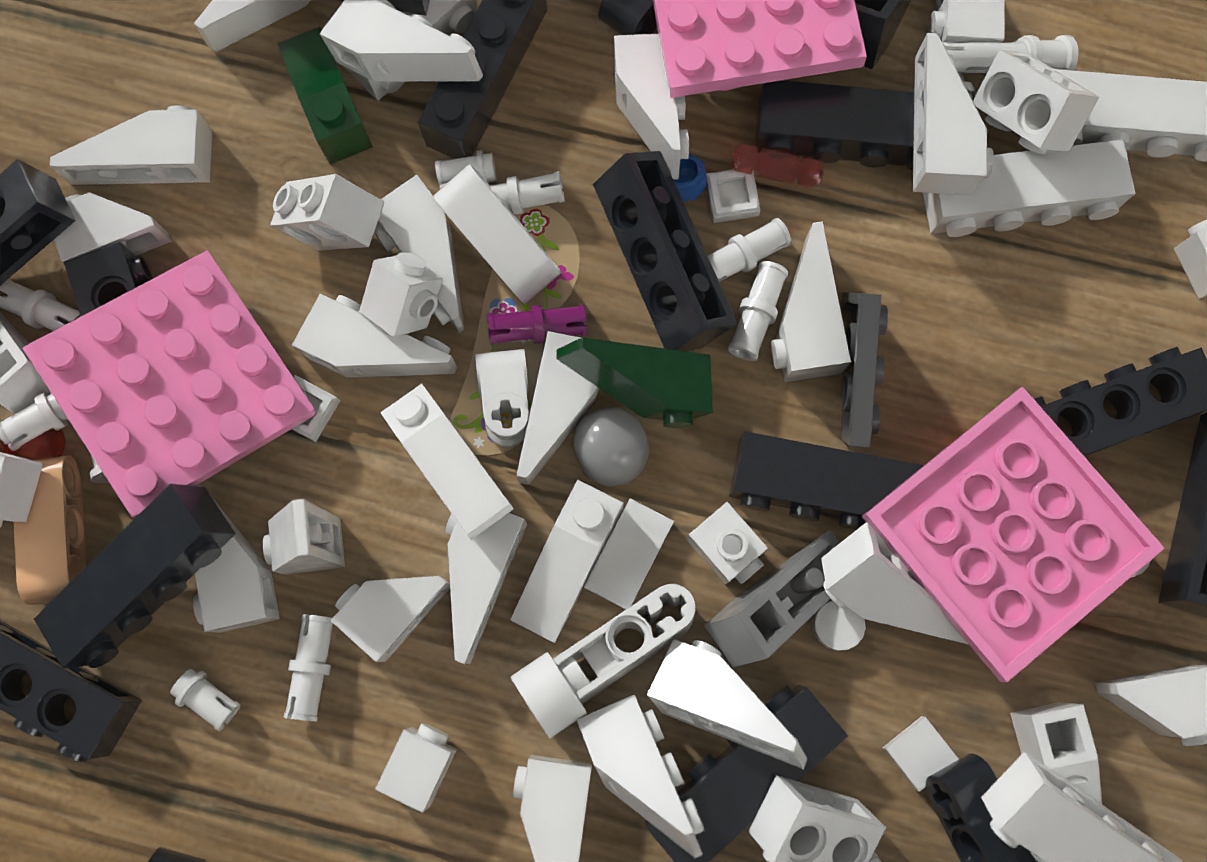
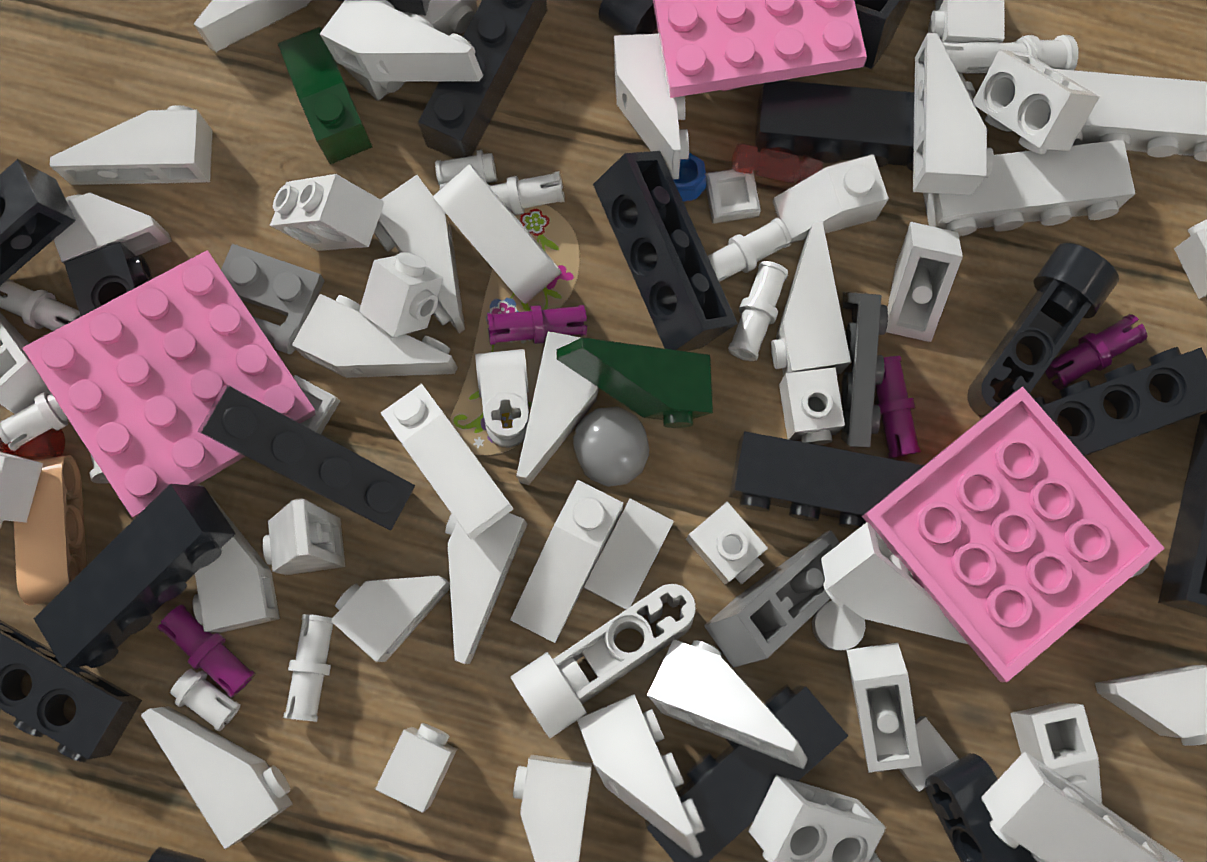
none -> white slope [141,706,293,849]
none -> magenta pin [157,604,256,698]
none -> black brick [197,385,415,531]
none -> light grey plate [221,244,325,354]
none -> white slope [773,154,889,243]
none -> white brick [779,367,845,445]
none -> white slope [847,643,922,773]
none -> magenta pin [875,356,921,458]
none -> white slope [886,222,963,342]
none -> black beam [967,243,1119,417]
none -> magenta pin [1045,314,1147,390]

